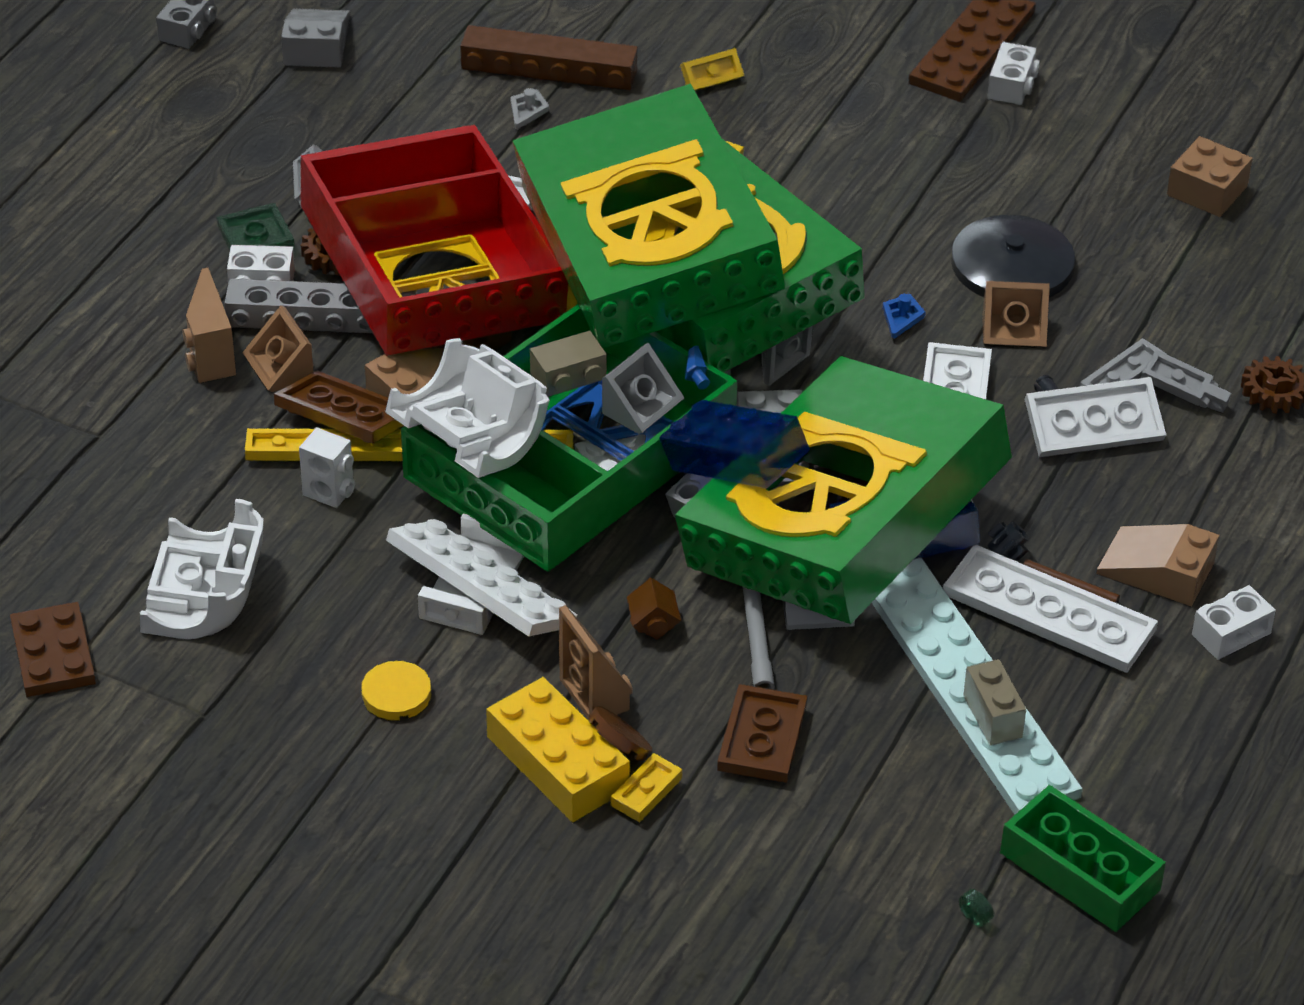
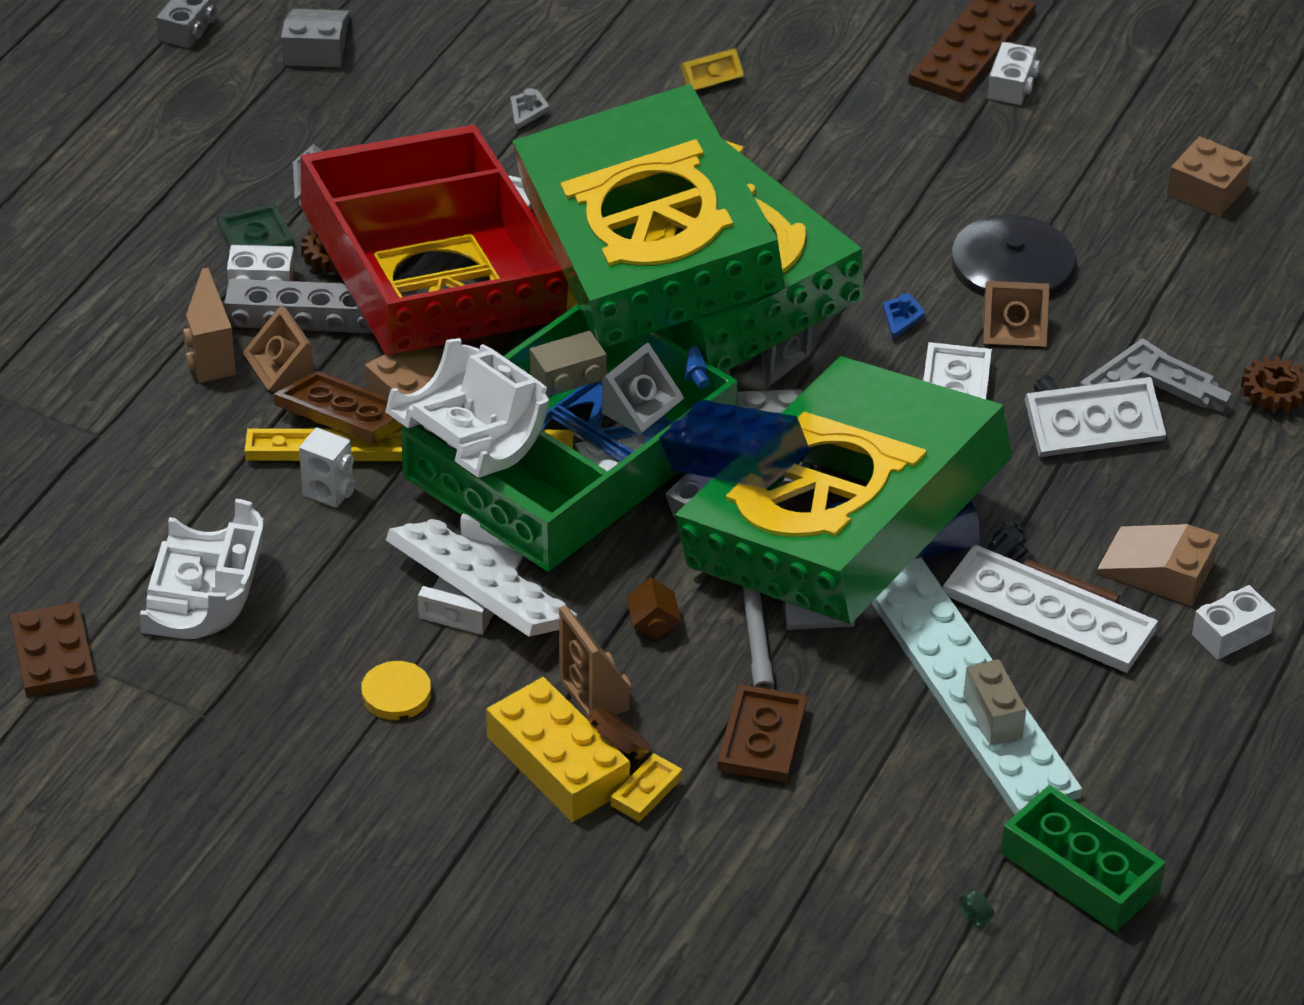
reddish brown brick [460,25,638,90] -> none

